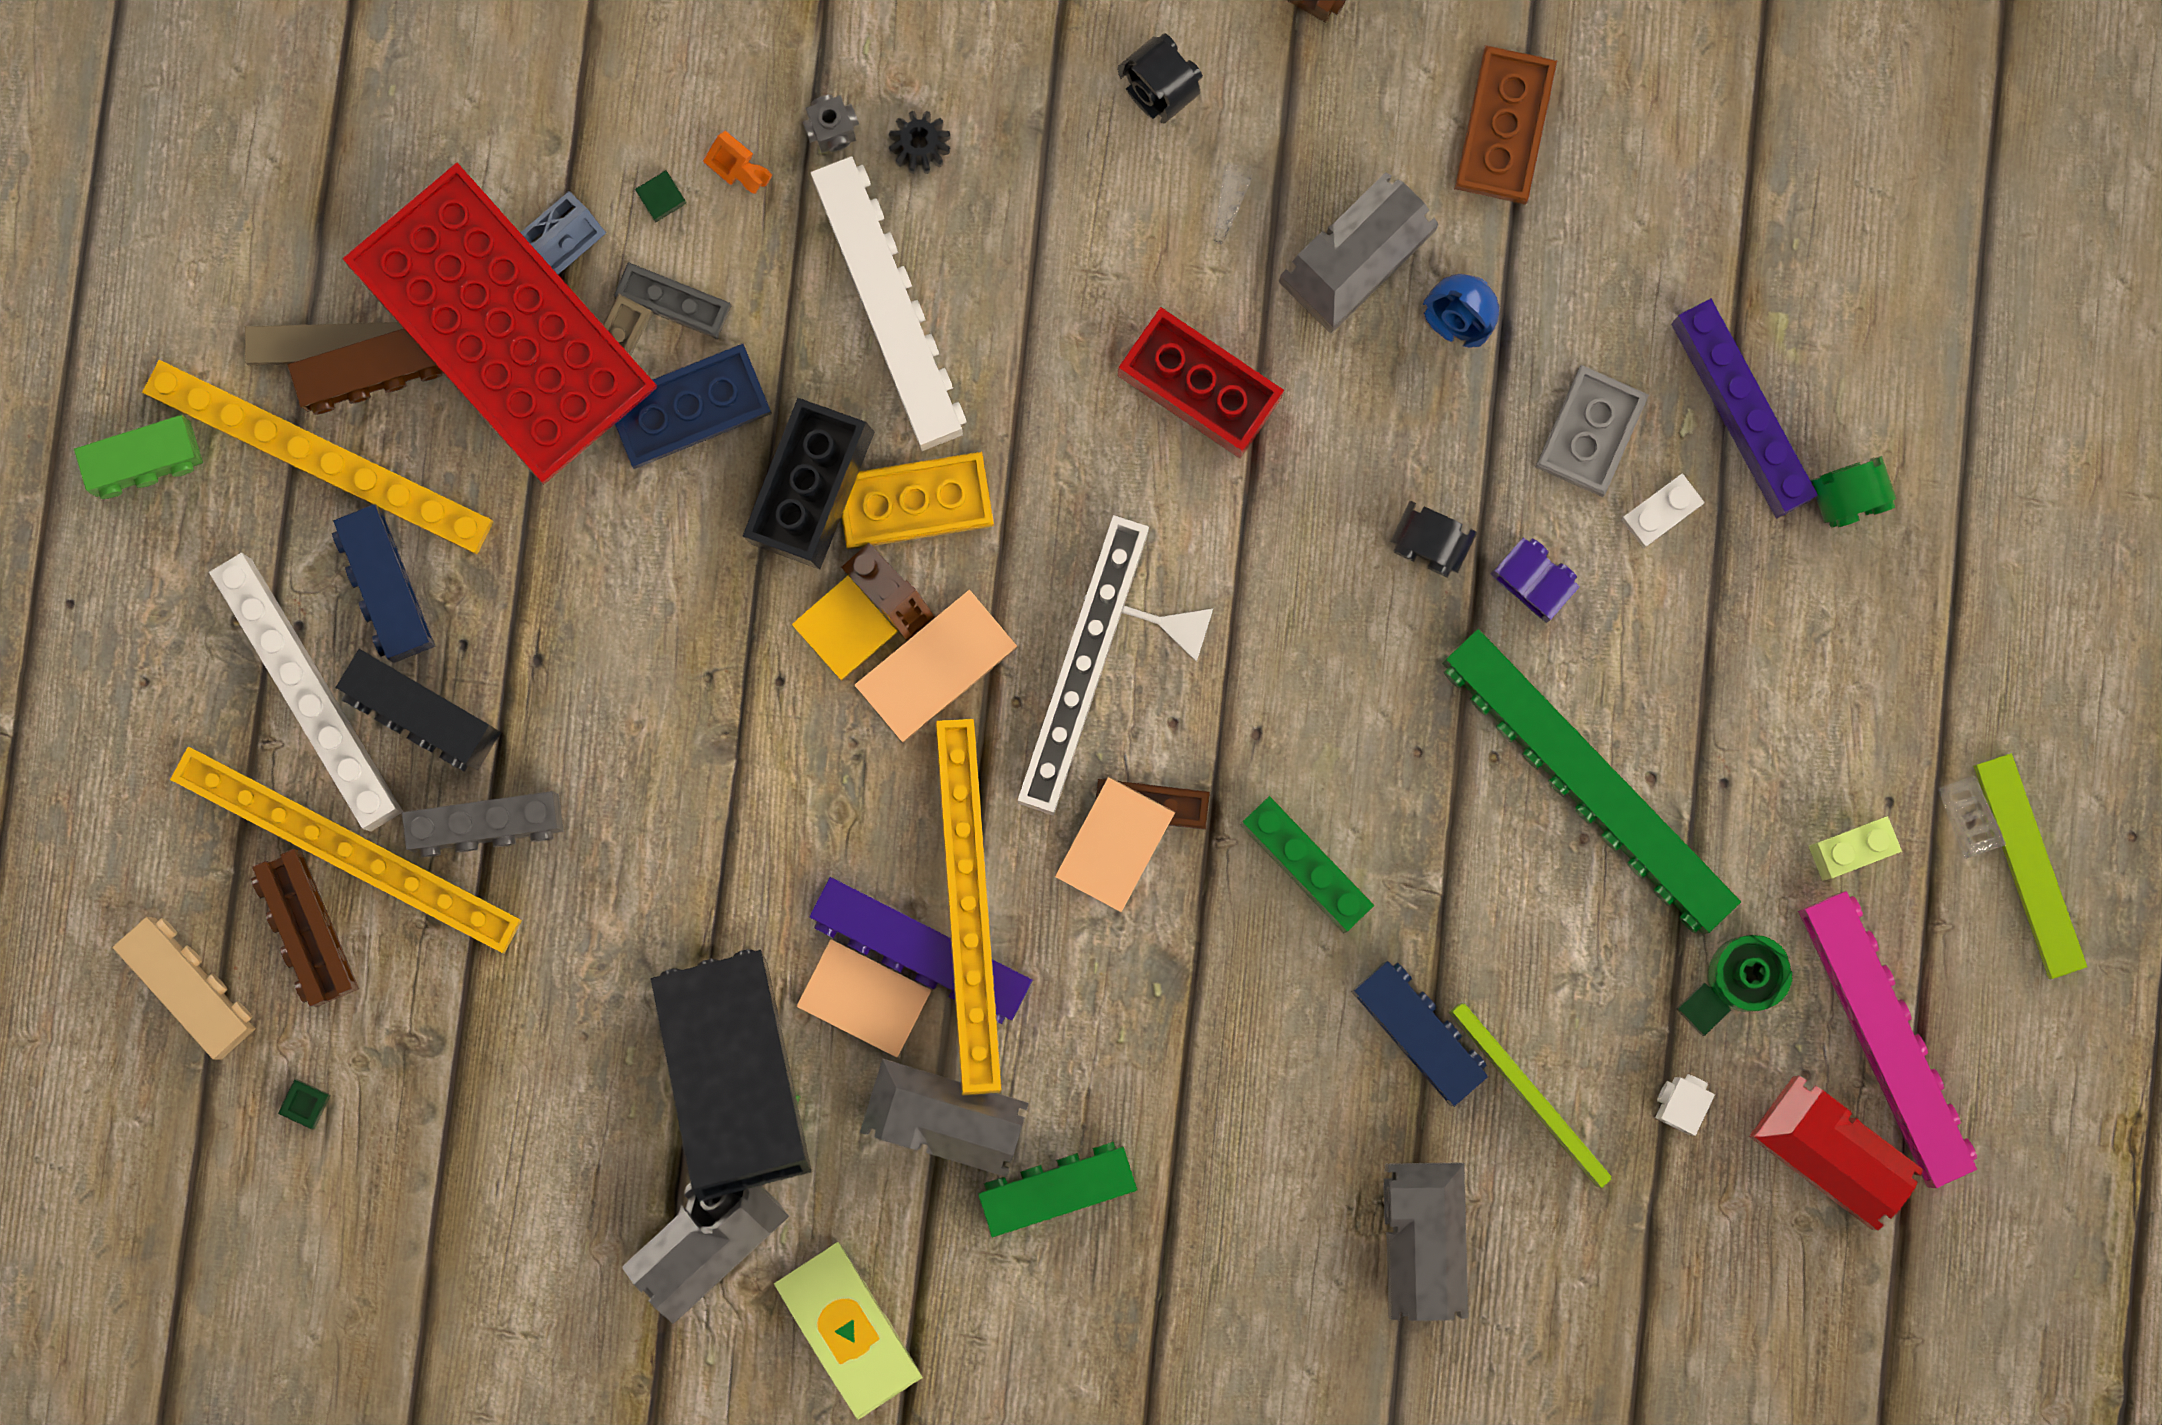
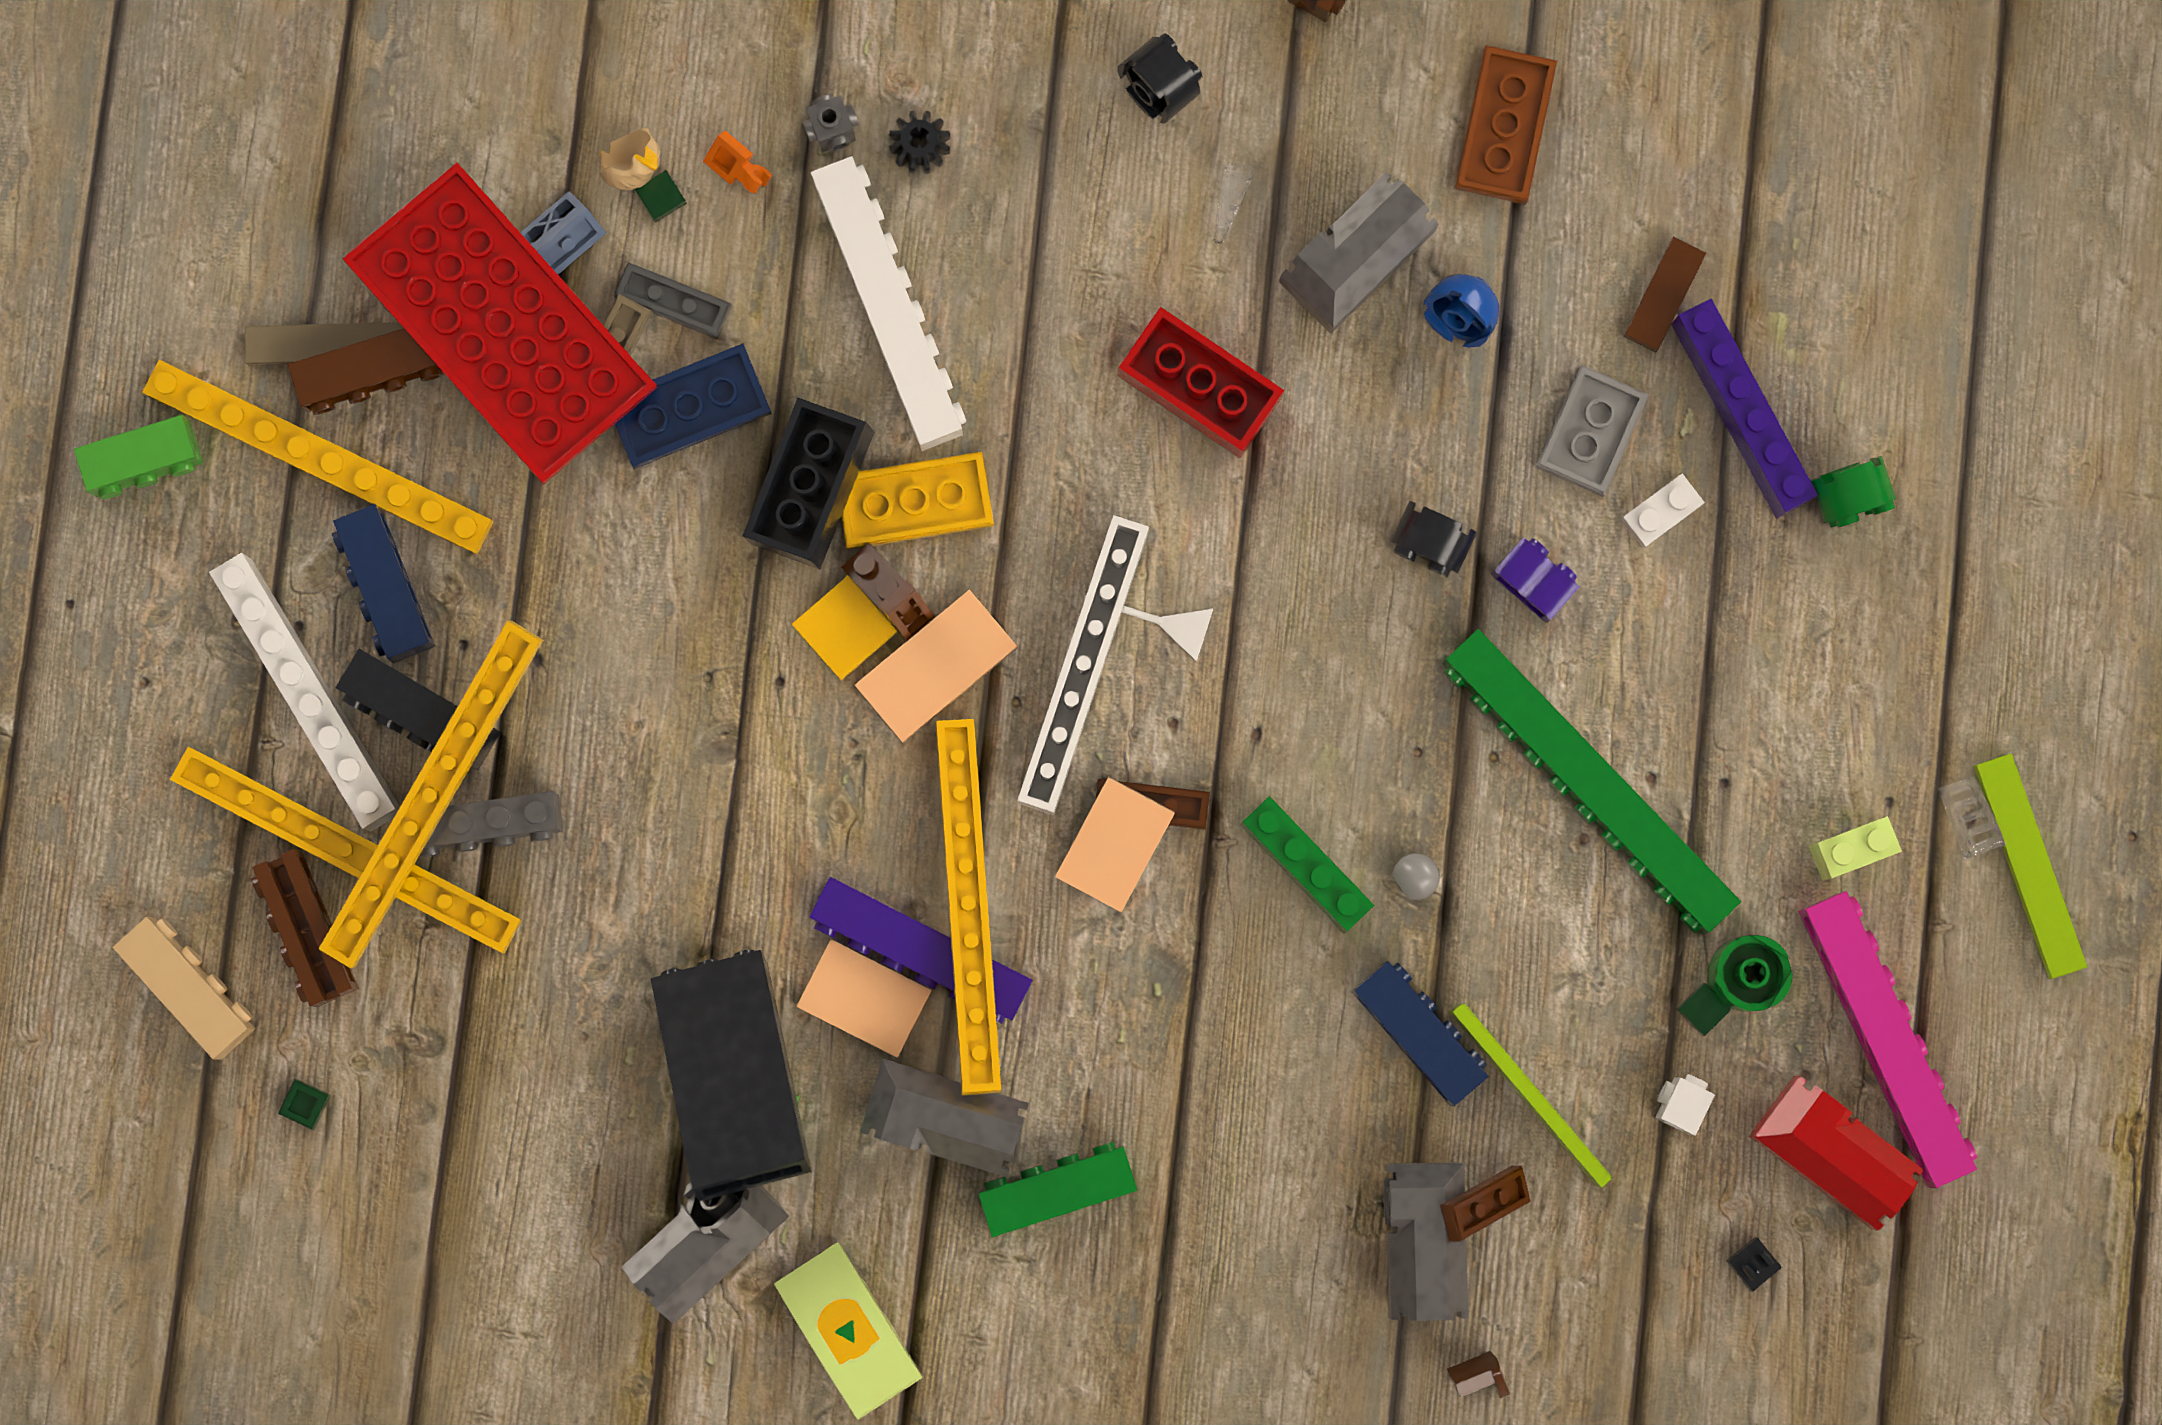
none -> yellow plate [319,620,543,968]
none -> tan hair [599,128,660,190]
none -> light grey piece [1392,853,1440,901]
none -> reddish brown tile [1441,1166,1531,1242]
none -> reddish brown tile [1447,1351,1510,1398]
none -> reddish brown tile [1623,236,1706,353]
none -> black tile [1726,1237,1782,1292]

